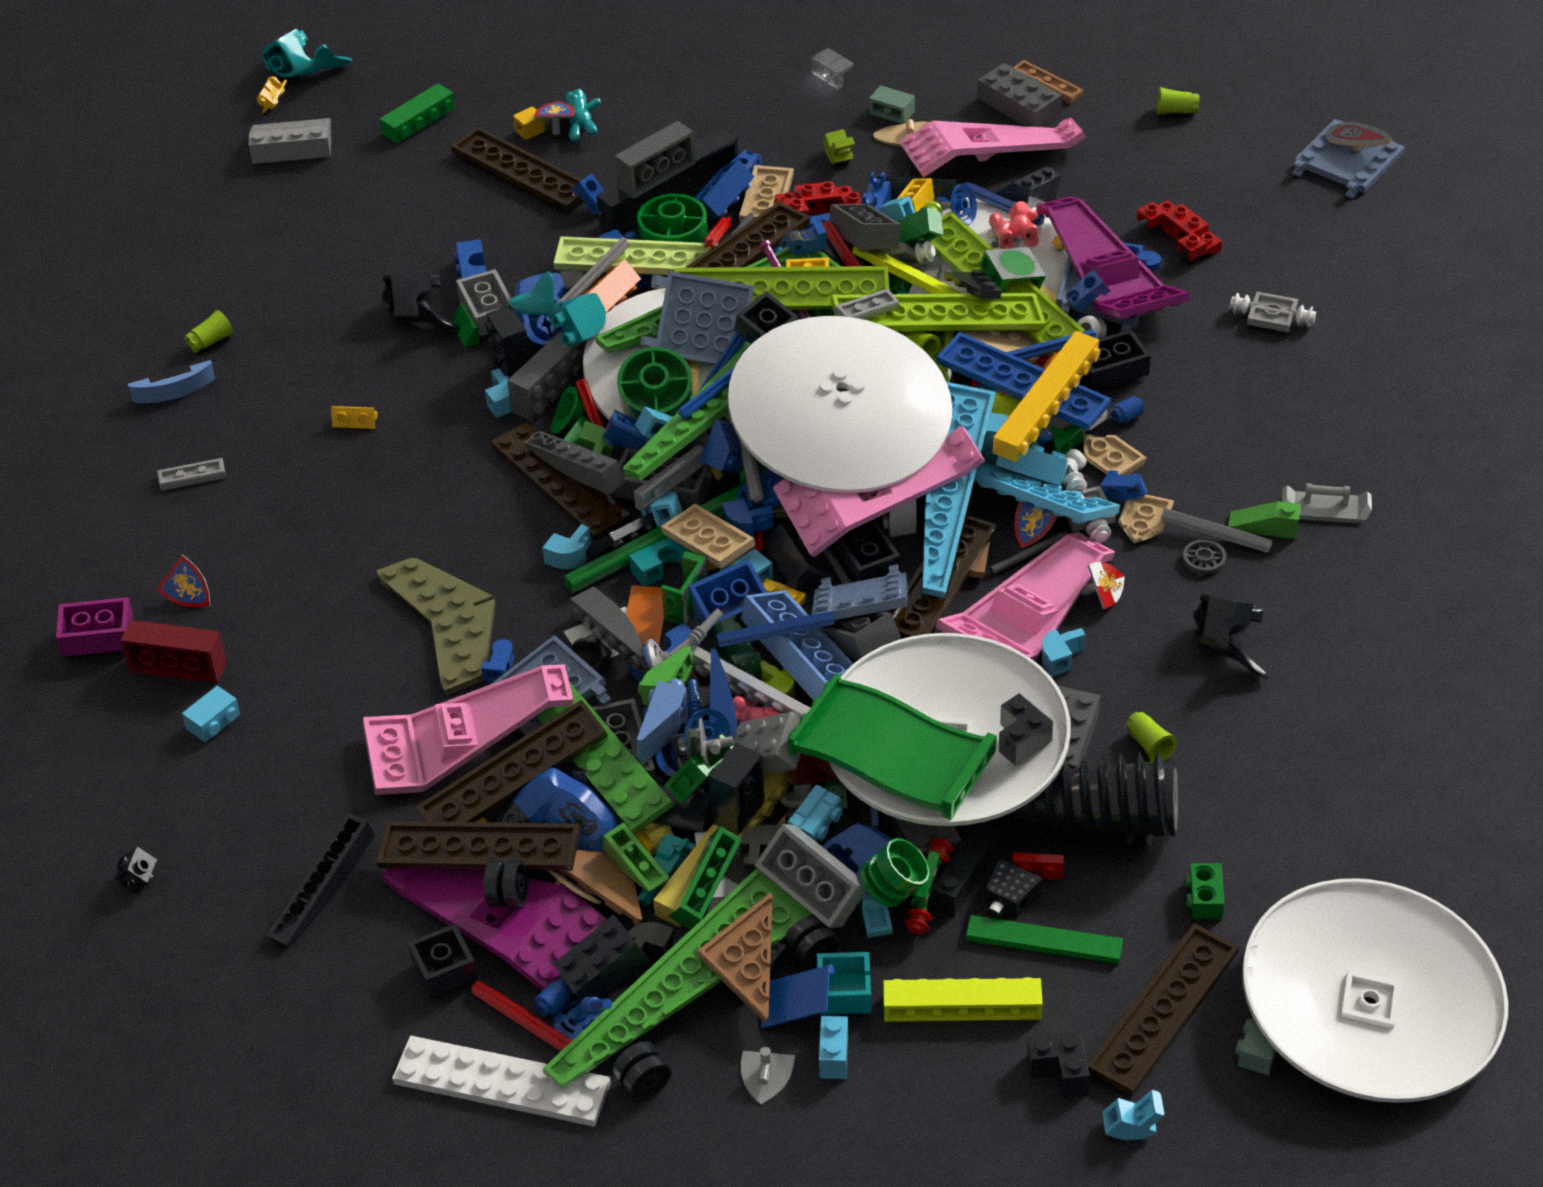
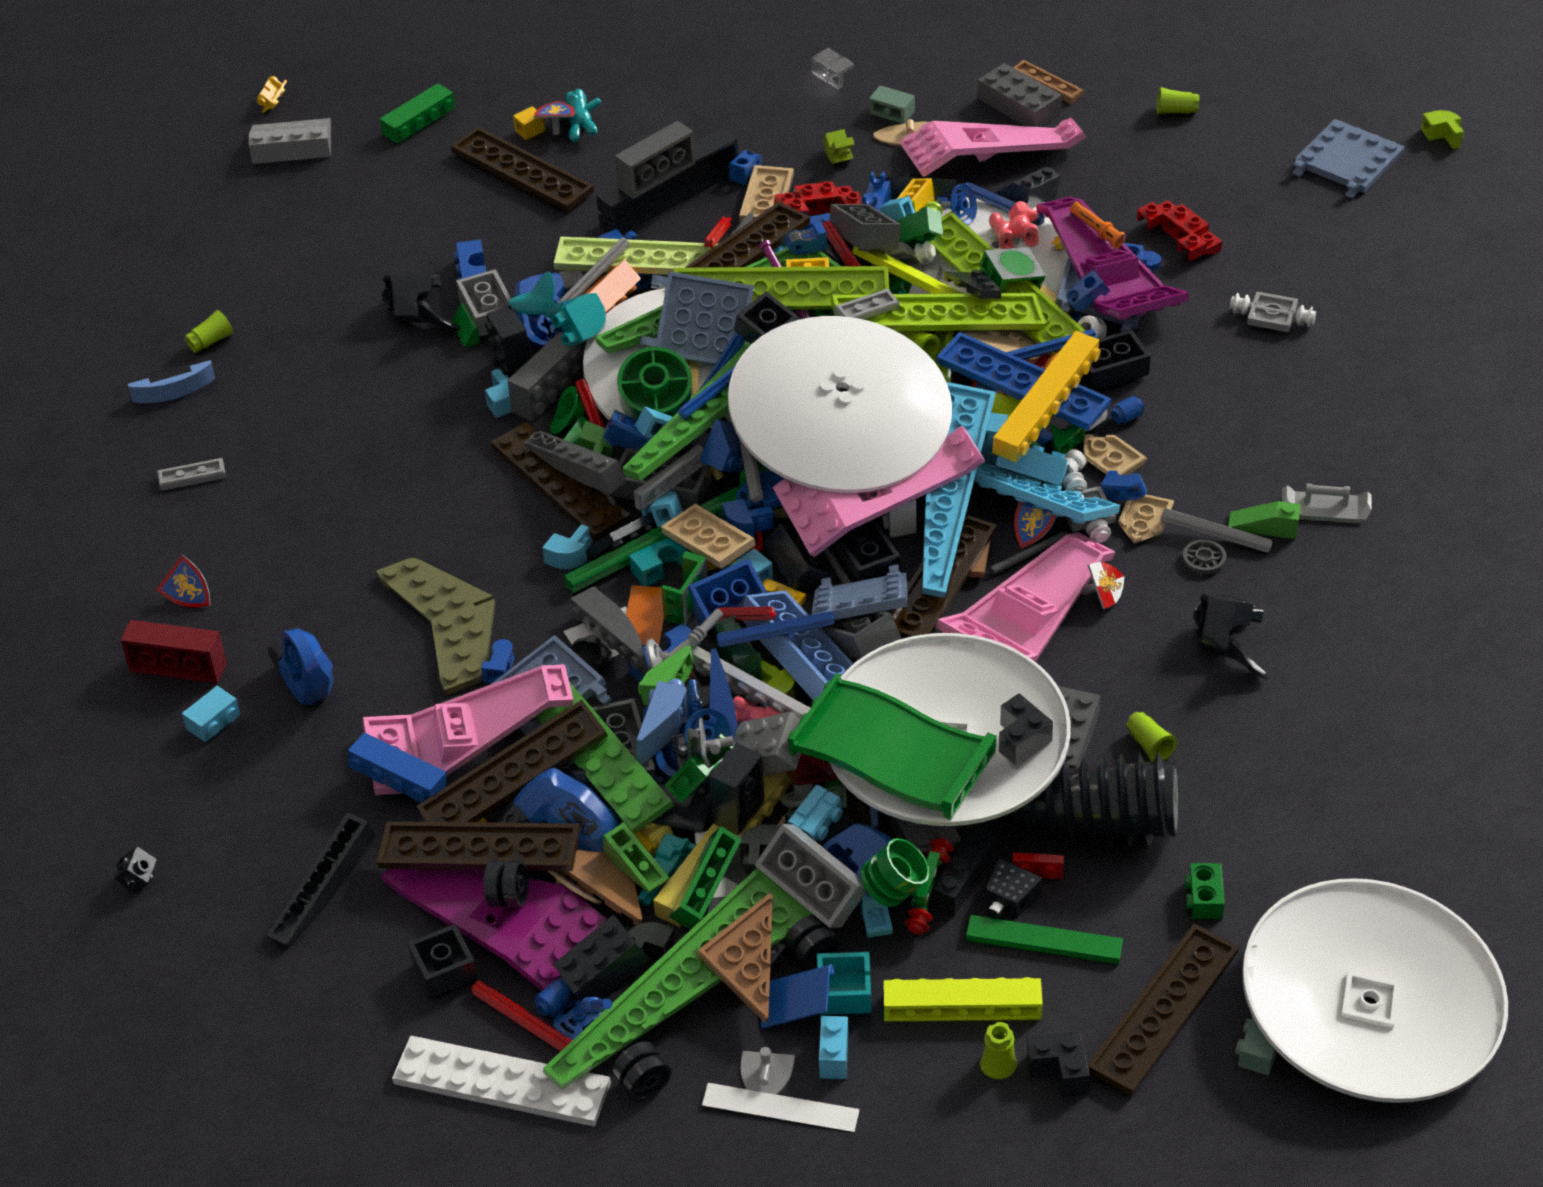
magenta brick [56,597,134,657] -> none
teal hips [262,29,353,78] -> none
yellow hinge [331,406,378,429] -> none
blue leg [571,173,604,215] -> none
green piece [637,194,708,243] -> none
blue slope [695,159,755,221] -> none
medium azure brick [1042,628,1085,677] -> none
medium azure brick [1102,1090,1164,1140] -> none
shield [1326,122,1392,152] -> none
none -> blue piece [268,628,334,705]
none -> blue brick [348,732,446,803]
none -> white sticker [702,1083,859,1132]
none -> red axle [718,606,776,621]
none -> lime plant [980,1022,1017,1079]
none -> orange pin [1070,201,1126,249]
none -> lime brick [1421,110,1464,149]

